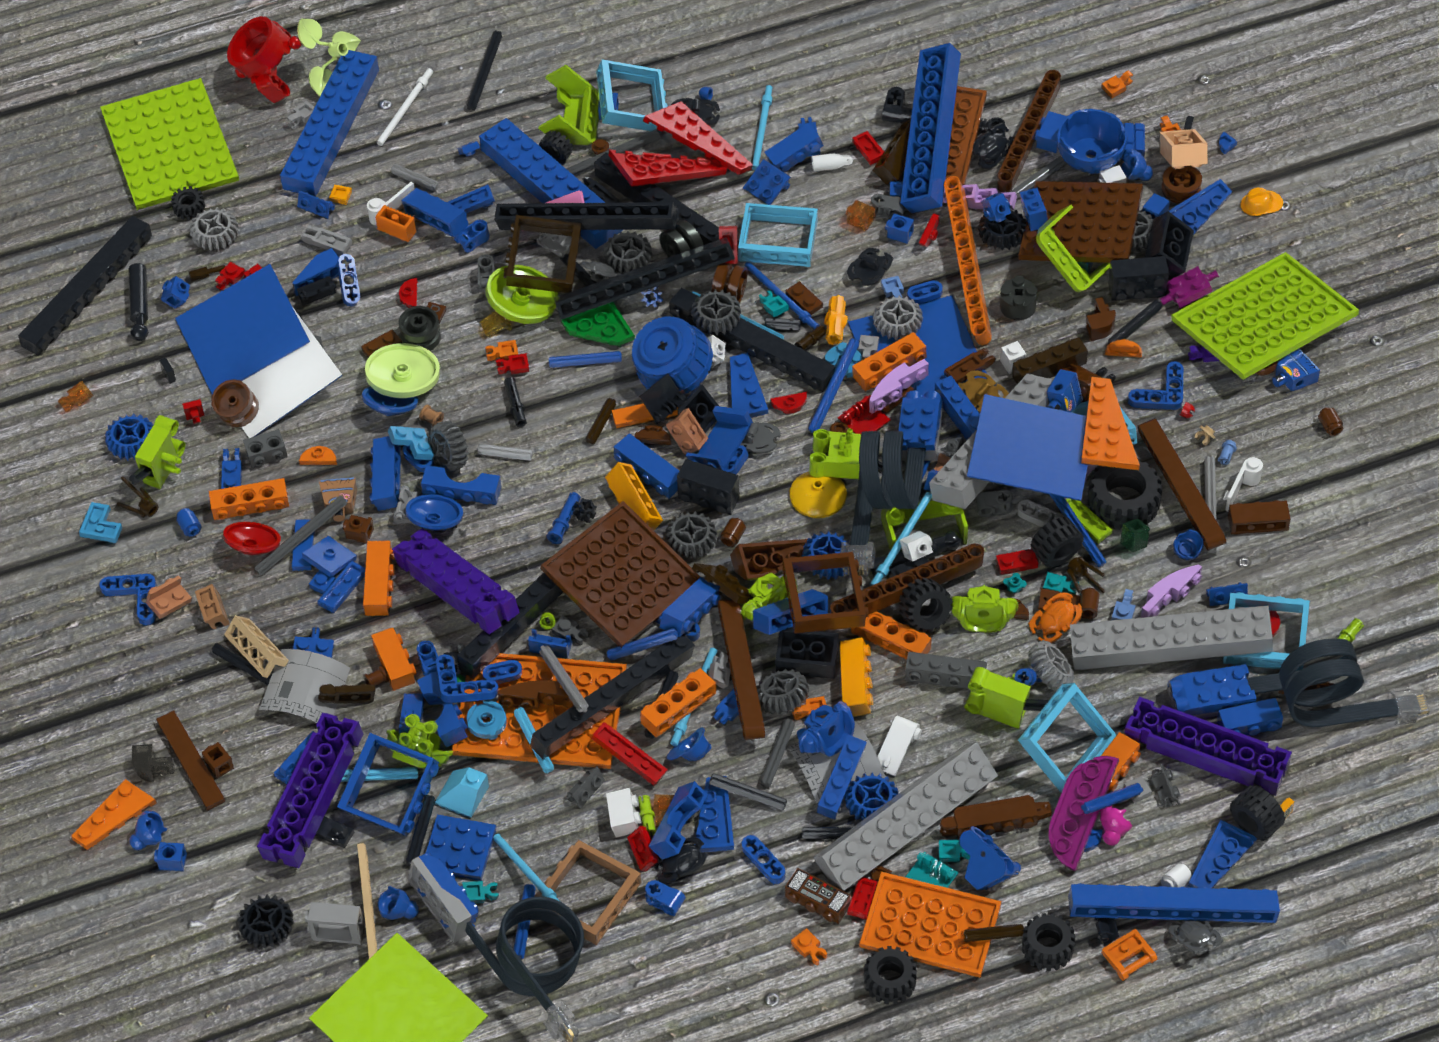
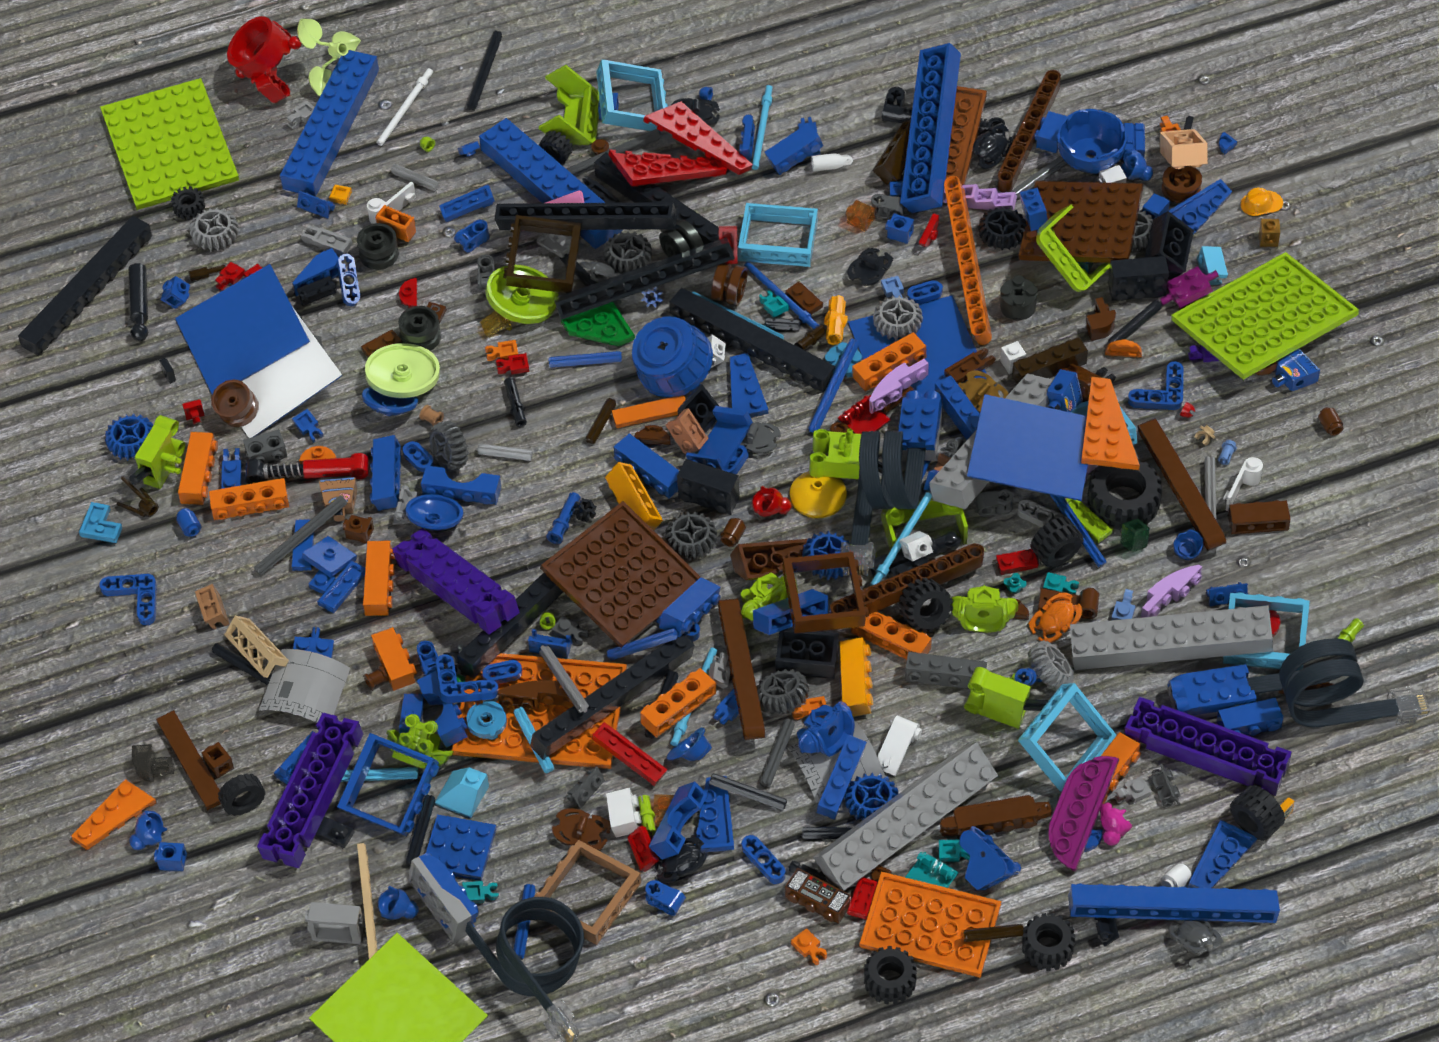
clear orange plate [58,381,93,412] -> none
nougat bracket [146,576,192,619] -> none
red dish [223,522,281,555] -> none
black gear [238,894,294,949] -> none
dark brown hinge [318,684,375,704] -> none
dark azure plate [388,426,434,460] -> none
blue brick [401,188,469,237] -> none
medium azure bar [493,834,560,901] -> none
black hinge [639,373,687,424] -> none
dark grey gear [691,289,741,335] -> none
dark brown wing [691,563,754,604] -> none
blue hinge [743,159,791,205] -> none
red plate [770,392,807,414] -> none
red plate [852,131,884,165] -> none
light grey plate [858,335,879,360] -> none
blue brick [980,193,1011,222] -> none
dark brown plant [1067,557,1105,593] -> none
blue axle [1081,783,1143,814] -> none
orange plate [1101,70,1133,98] -> none
orange plate [1101,929,1158,981] -> none
none -> orange brick [178,432,218,505]
none -> black tyre [218,774,265,816]
none -> piece [245,453,368,484]
none -> blue plate [292,409,324,443]
none -> pearl dark grey wheel [357,223,399,270]
none -> lime hinge [420,136,435,152]
none -> reddish brown shield [552,808,611,850]
none -> blue hinge [740,114,755,161]
none -> red piece [751,486,792,517]
none -> black axle [789,860,827,882]
none -> medium azure hinge [1197,246,1228,285]
none -> pearl gold brick [1259,219,1280,247]

